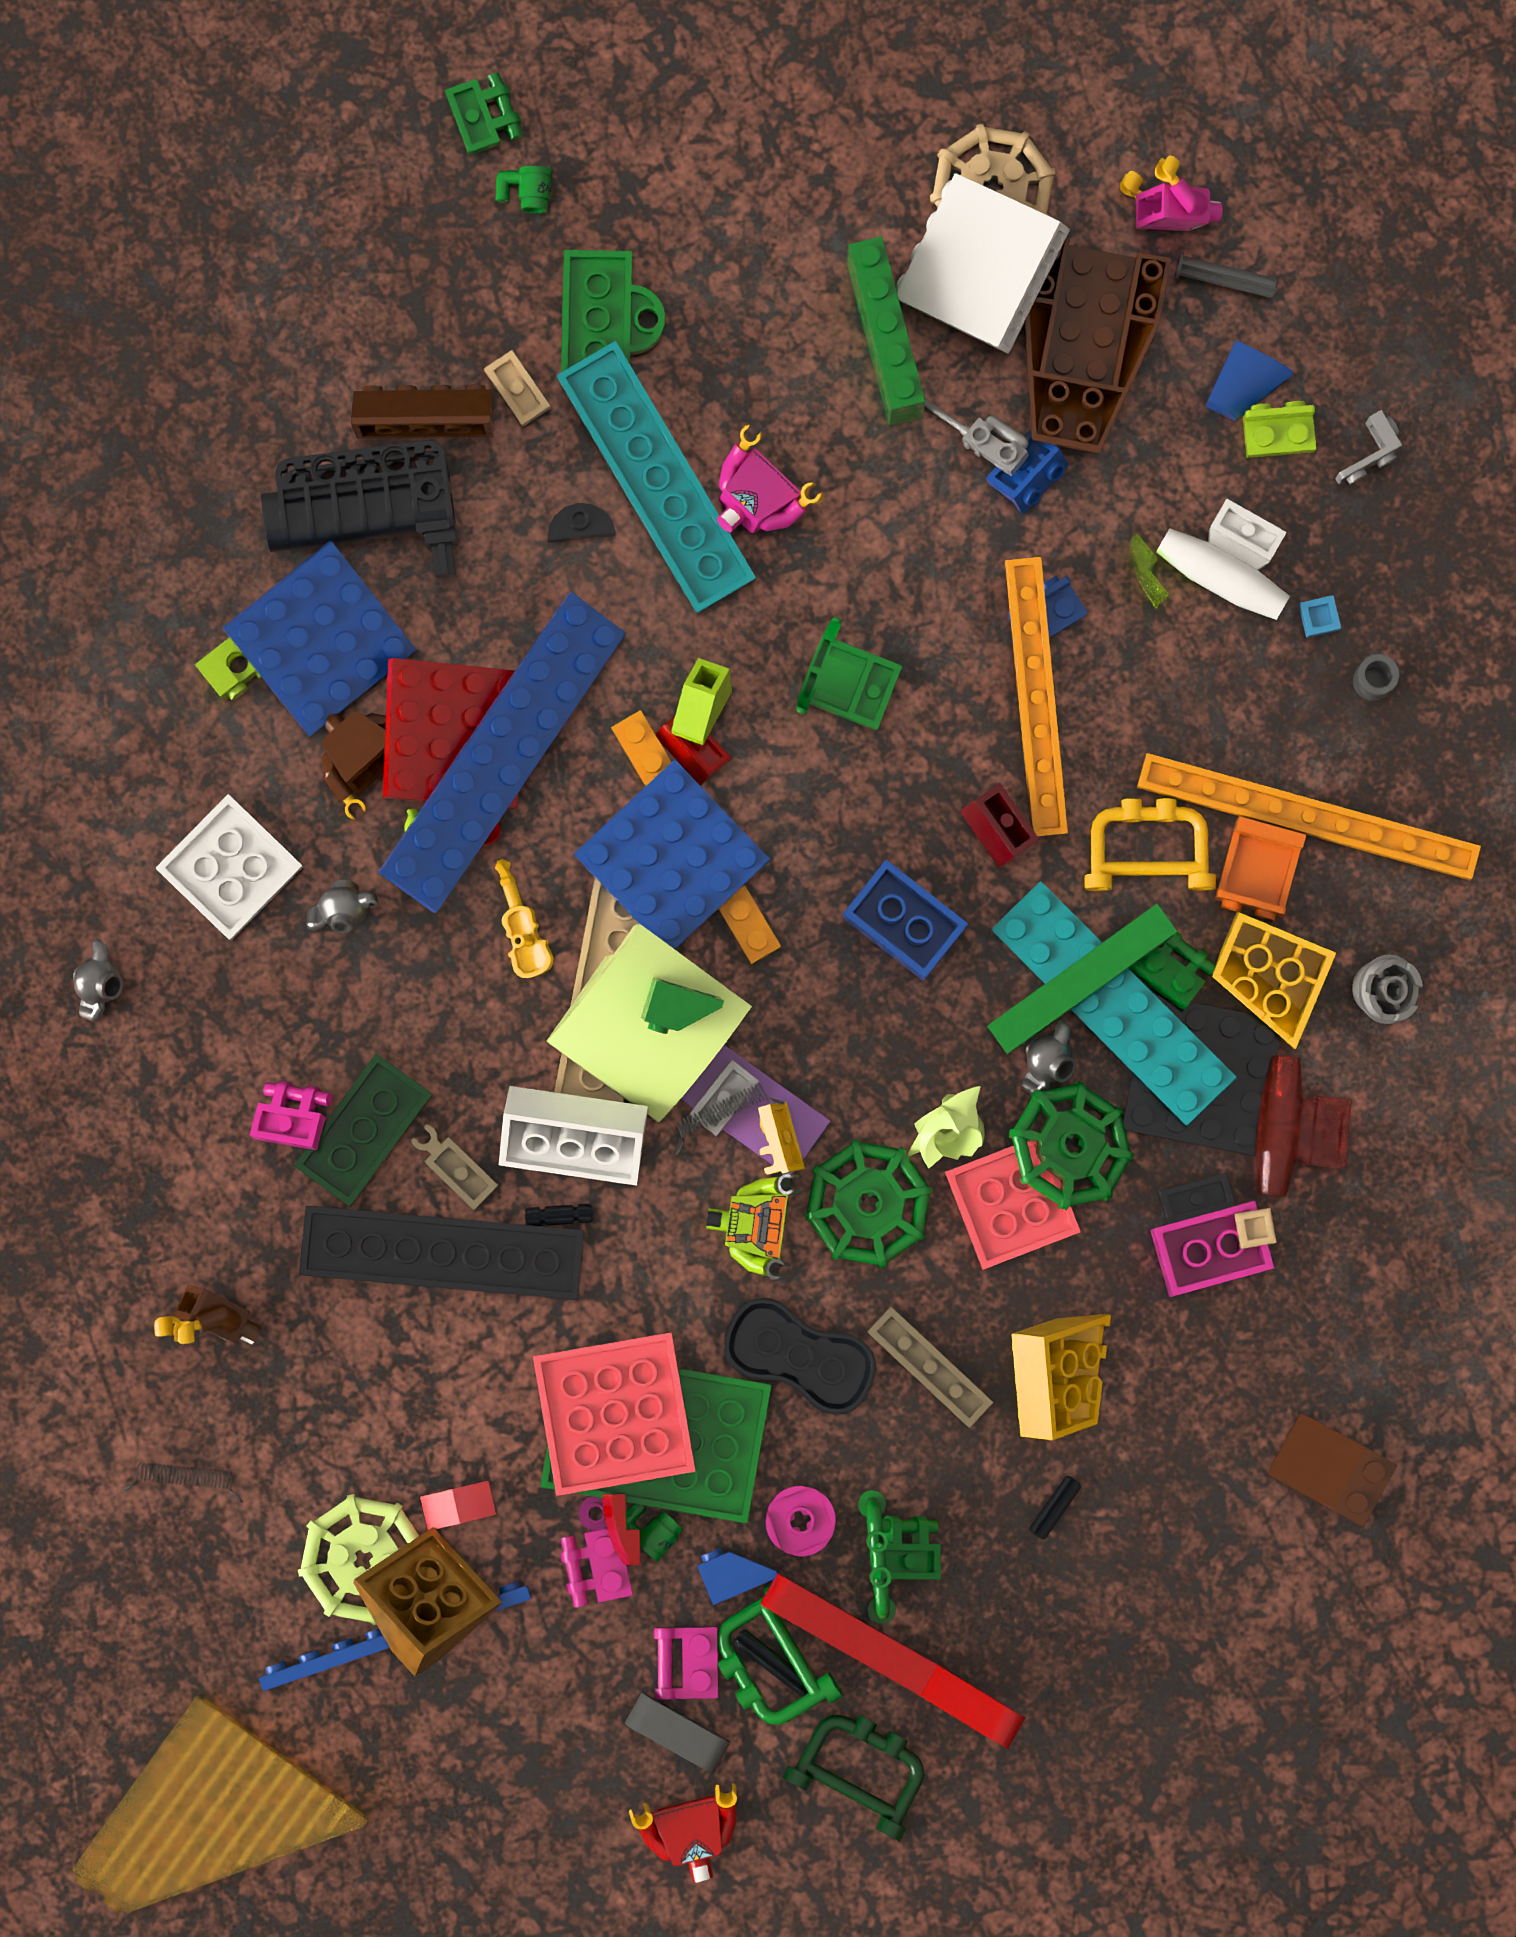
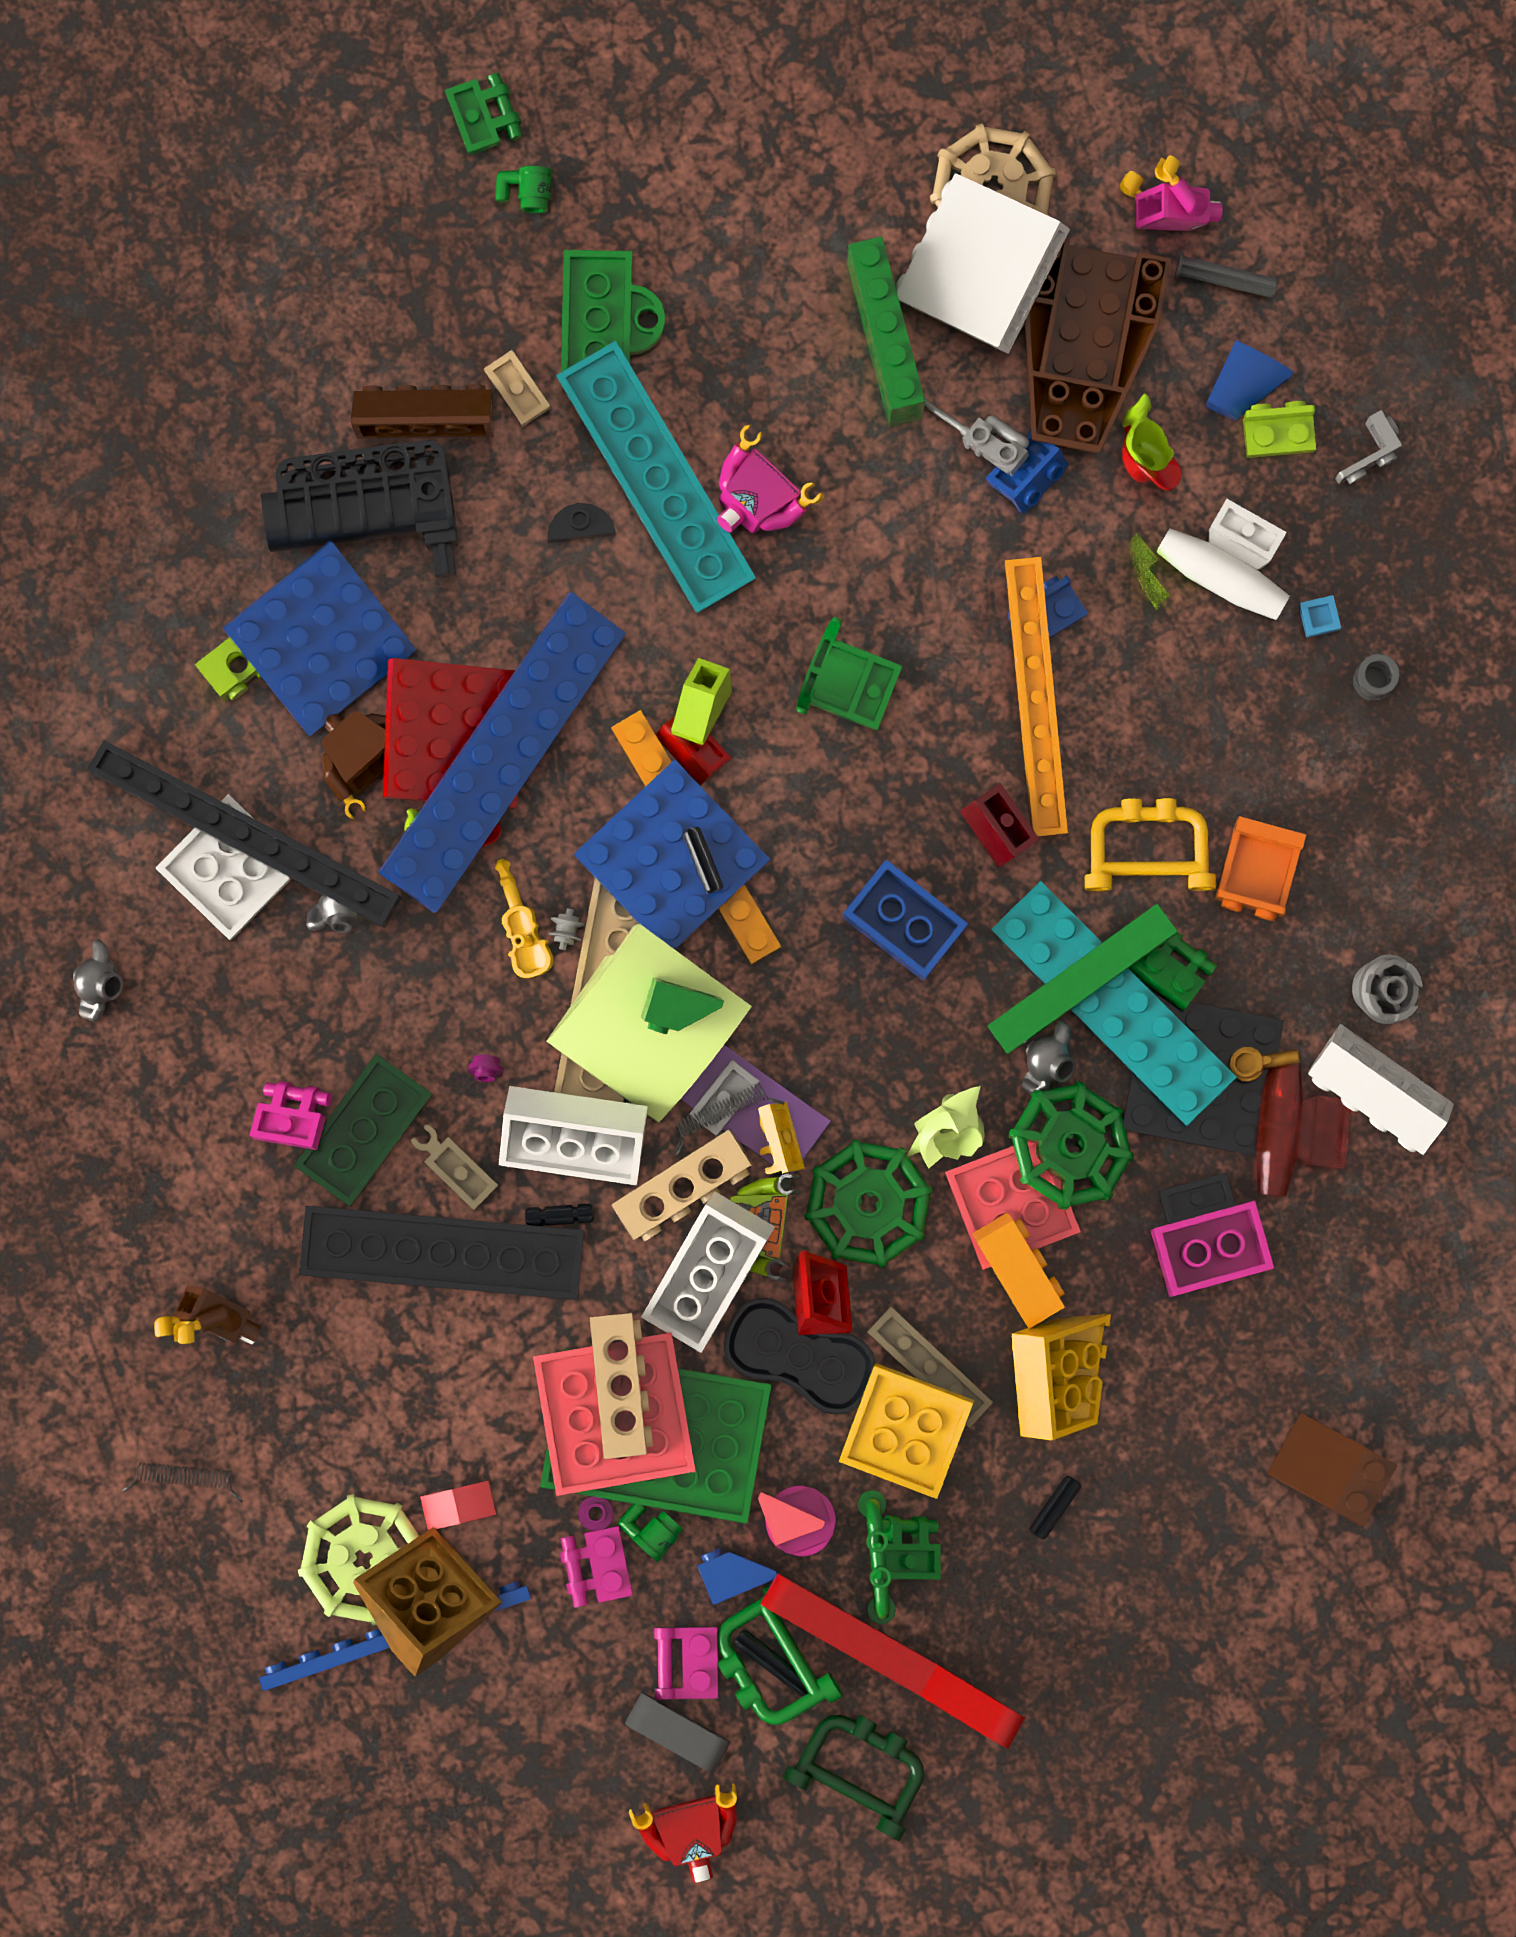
clear yellow slope [71,1694,370,1913] -> none
red slope [602,1494,640,1565] -> none
light orange plate [1137,753,1481,881] -> none
yellow wedge [1212,912,1336,1049] -> none
tan tile [1234,1208,1277,1249] -> none
none -> black plate [87,740,402,928]
none -> magenta plate [468,1055,503,1082]
none -> light grey wheel [548,908,585,951]
none -> tan brick [590,1313,653,1459]
none -> tan brick [611,1129,753,1242]
none -> white brick [641,1191,775,1353]
none -> black axle [683,827,723,894]
none -> coral slope [758,1492,825,1546]
none -> red slope [792,1251,852,1335]
none -> yellow plate [839,1363,974,1499]
none -> light orange brick [972,1212,1065,1329]
none -> lime hair [1122,393,1182,491]
none -> pearl gold plate [1230,1047,1300,1082]
none -> white slope [1308,1024,1454,1155]

